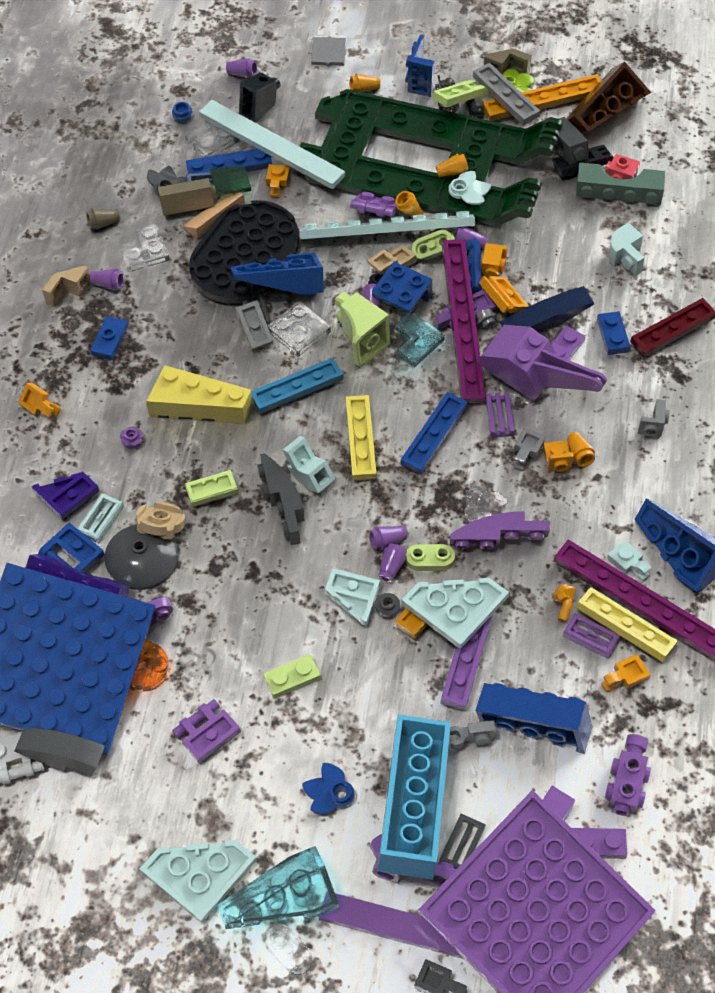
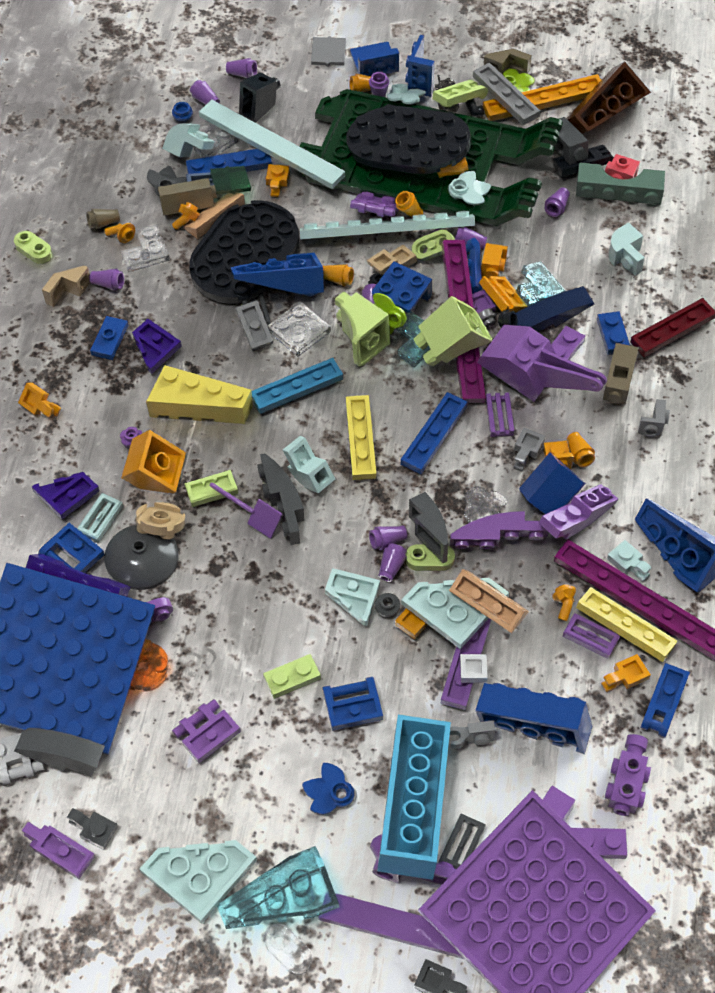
none -> yellowish green plate [14,231,52,264]
none -> medium lavender hinge [22,822,95,879]
none -> dark grey plate [67,808,118,850]
none -> light orange plate [105,223,135,243]
none -> light orange slope [121,430,186,494]
none -> dark purple wing [132,319,182,374]
none -> light aqua brick [162,124,215,157]
none -> light orange plate [172,202,200,230]
none -> medium lavender cone [190,80,220,105]
none -> medium lavender piece [210,483,283,539]
none -> blue plate [322,676,383,731]
none -> light orange cone [323,264,354,286]
none -> black plate [346,104,471,174]
none -> blue bracket [350,42,399,76]
none -> medium lavender cone [369,72,389,97]
none -> lime plate [373,293,407,334]
none -> light aqua plate [387,84,426,104]
none -> dark grey slope [409,492,448,563]
none -> yellowish green hips [413,296,492,366]
none -> light nougat slope [449,569,529,633]
none -> white plate [460,654,488,683]
none -> black plate [498,309,518,328]
none -> clear light blue plate [516,261,565,306]
none -> blue slope [519,452,586,514]
none -> medium lavender slope [539,484,618,539]
none -> medium lavender cone [544,188,570,217]
none -> dark tan brick [603,343,639,405]
none -> blue plate [640,663,690,737]

